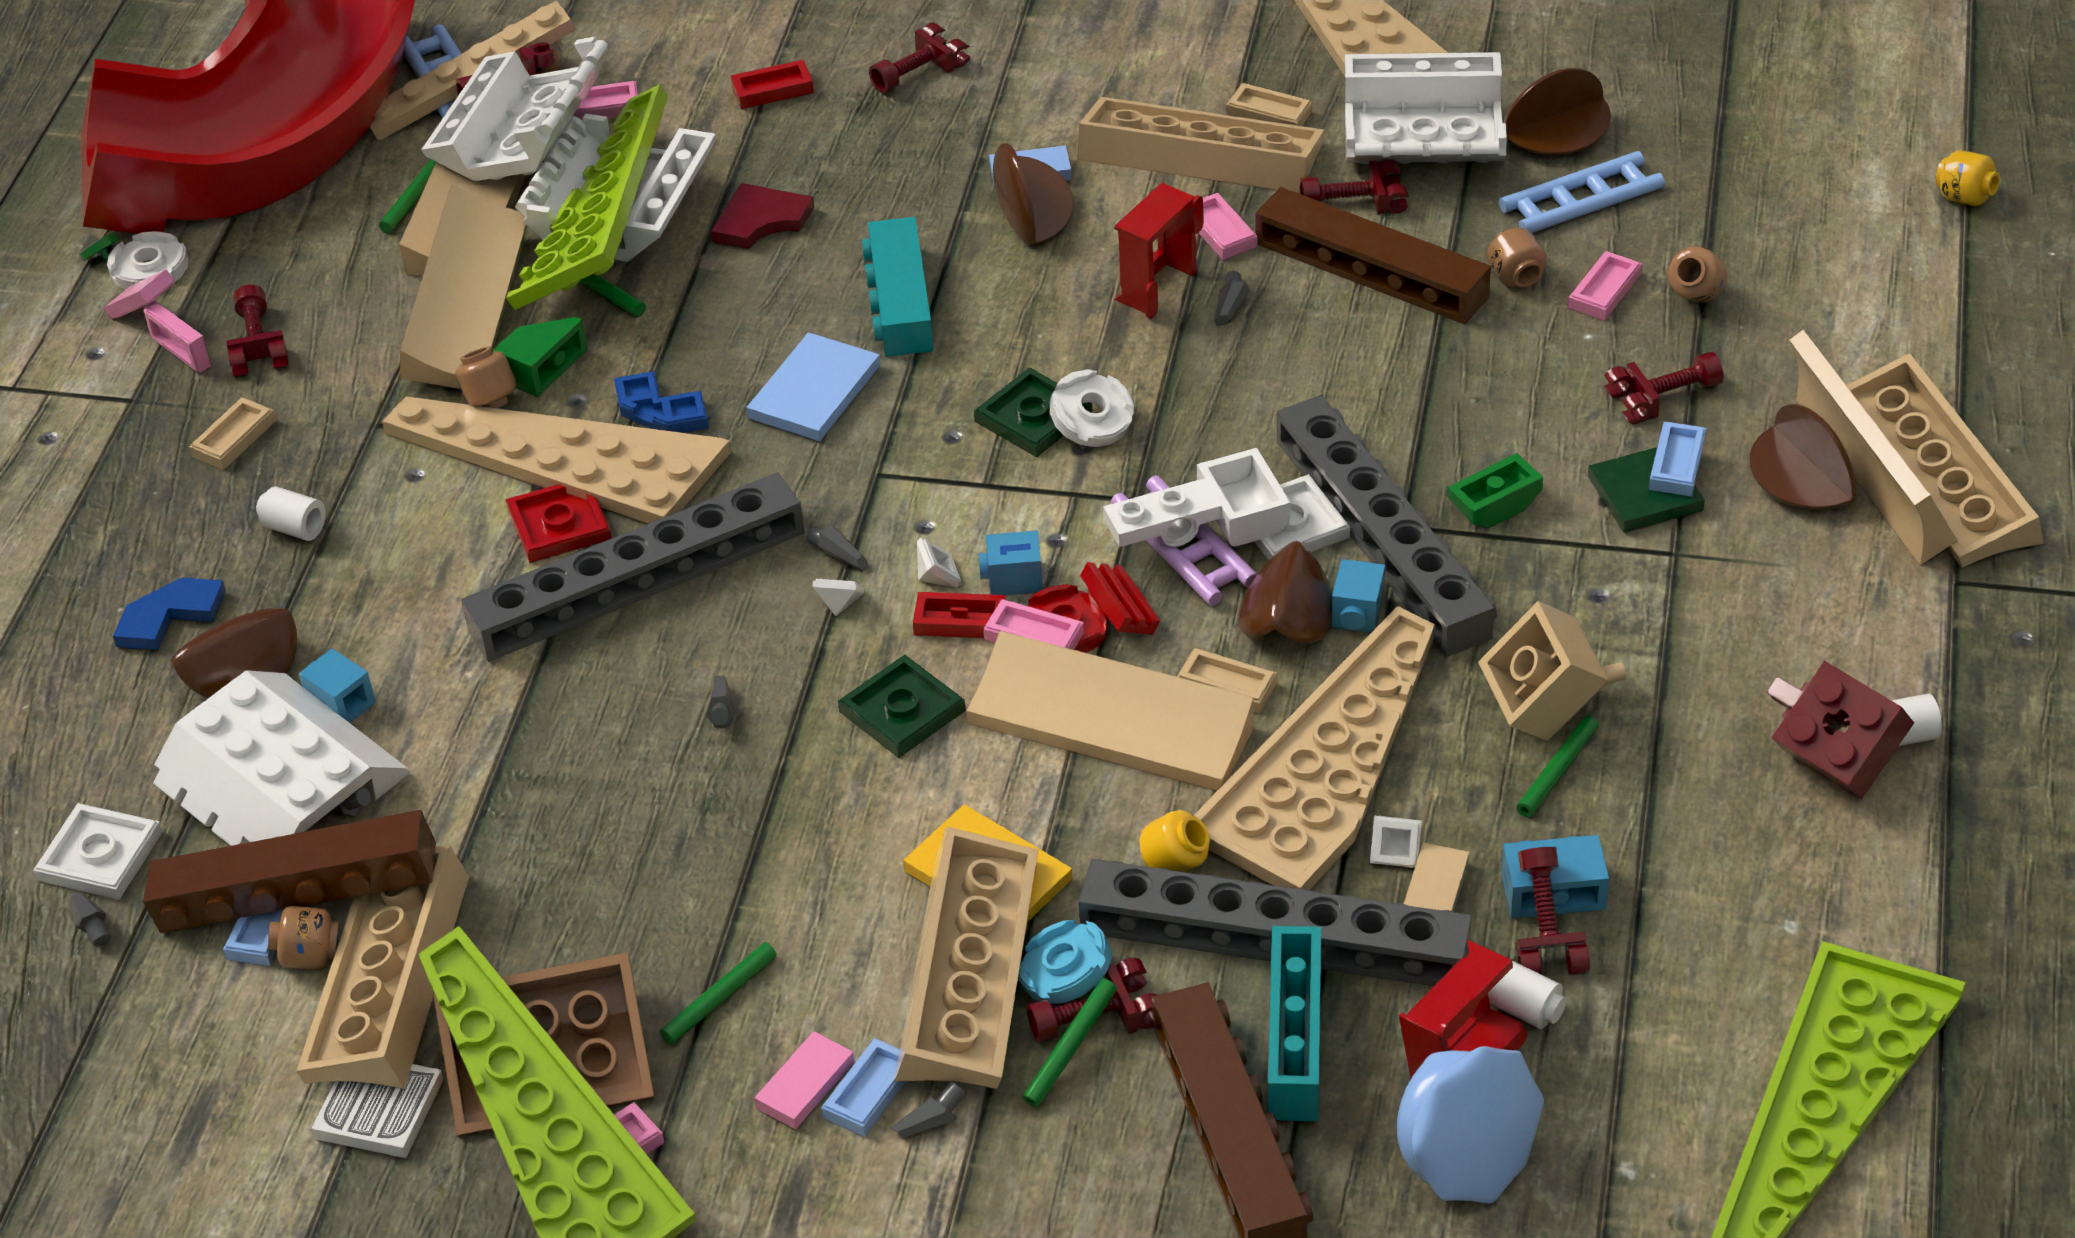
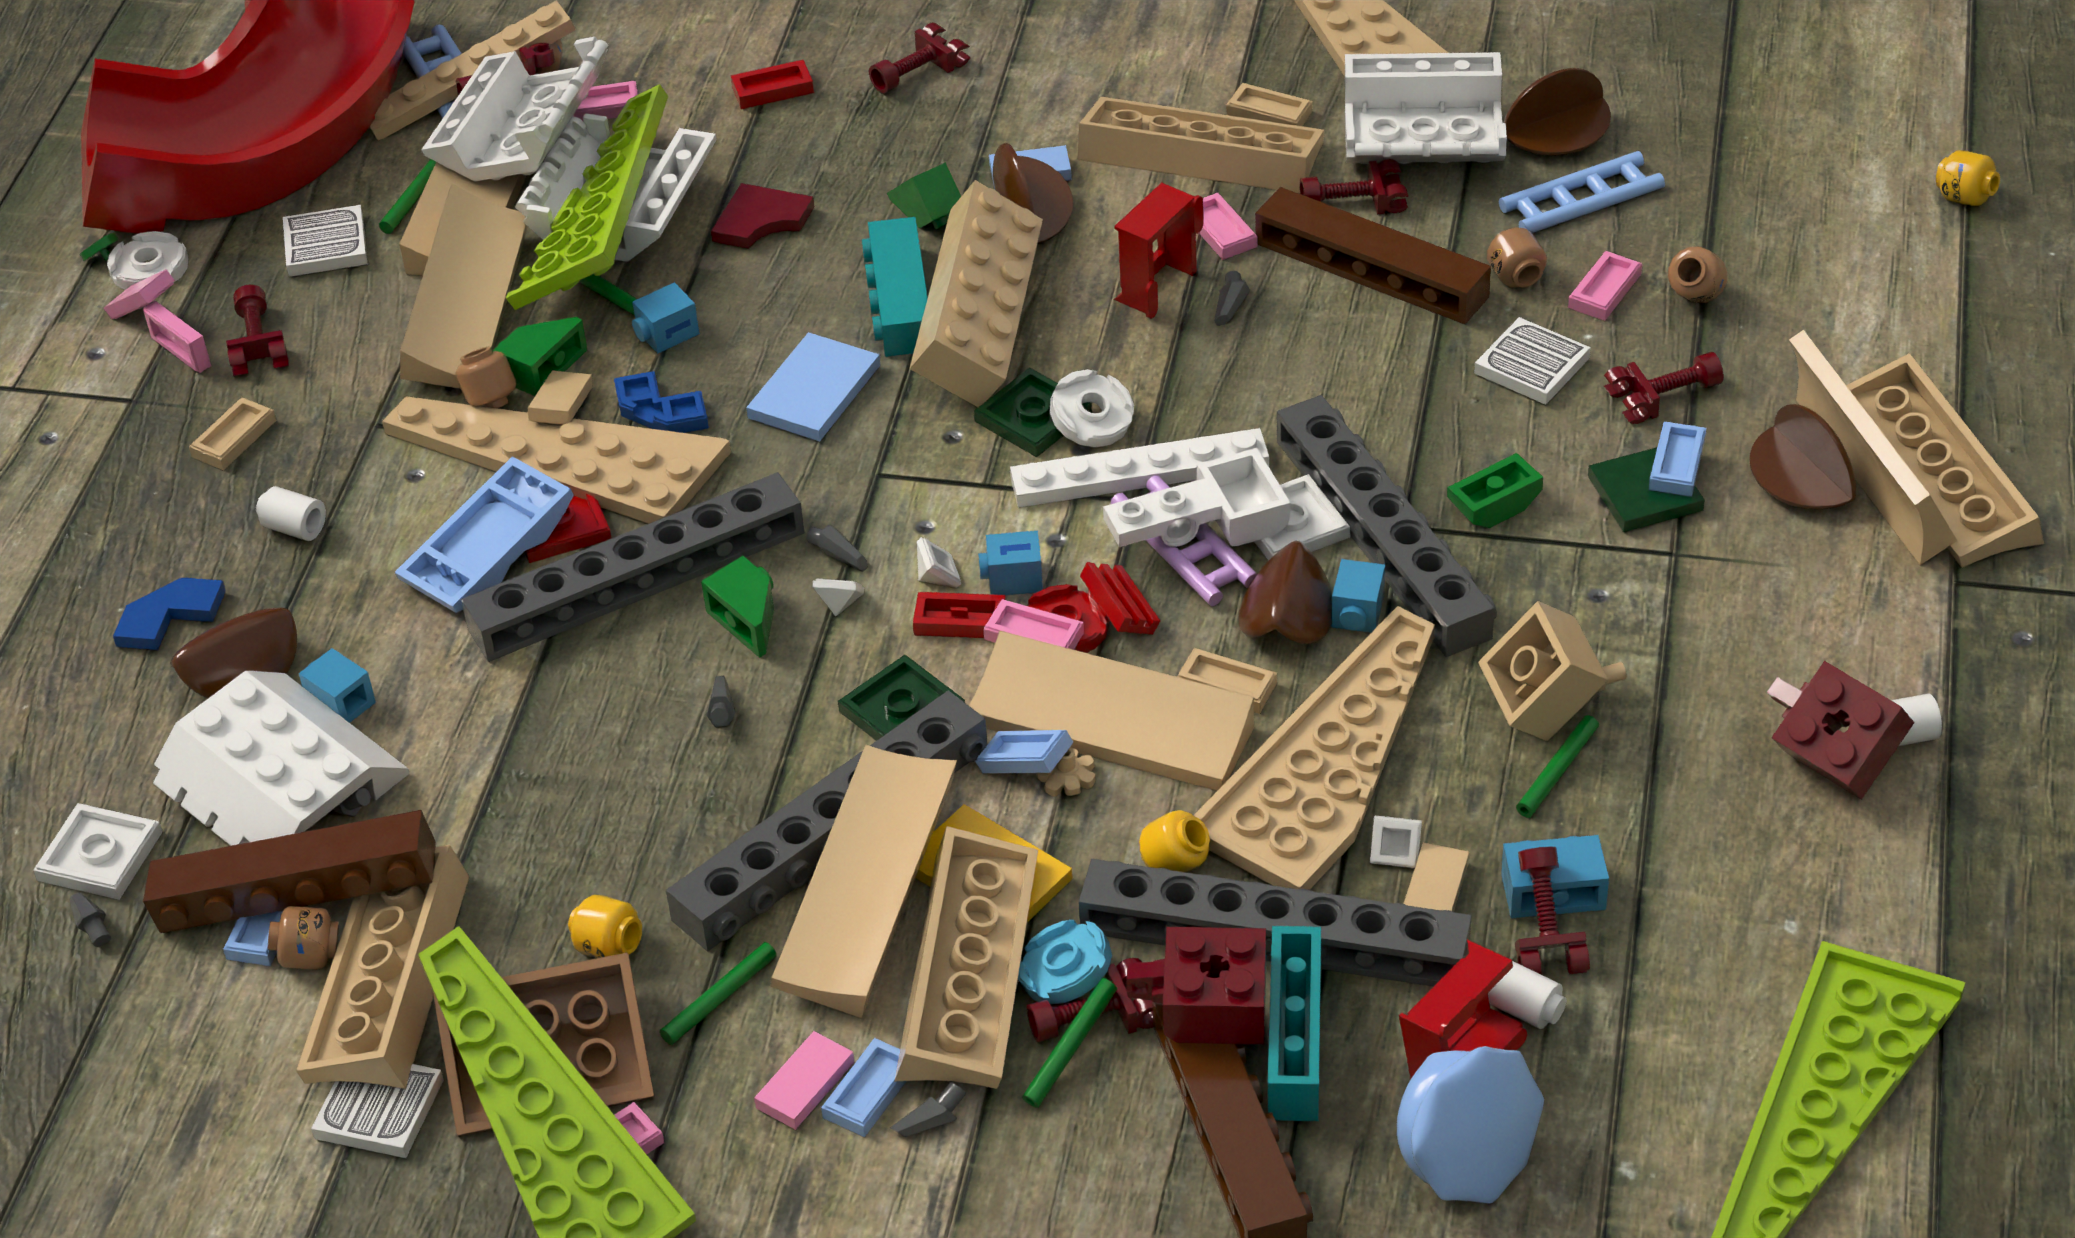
none -> white tile [283,205,368,277]
none -> light blue slope [395,456,574,613]
none -> tan tile [528,371,592,425]
none -> yellow head [568,895,642,958]
none -> dark azure brick [632,282,700,354]
none -> dark grey brick [666,690,988,952]
none -> green slope [701,556,774,658]
none -> tan arch [770,745,957,1018]
none -> green slope [887,162,961,229]
none -> tan brick [909,180,1043,407]
none -> light blue tile [975,730,1074,773]
none -> white plate [1010,428,1269,508]
none -> tan plant [1037,747,1096,796]
none -> dark red hinge [1126,927,1266,1044]
none -> white tile [1474,317,1590,405]

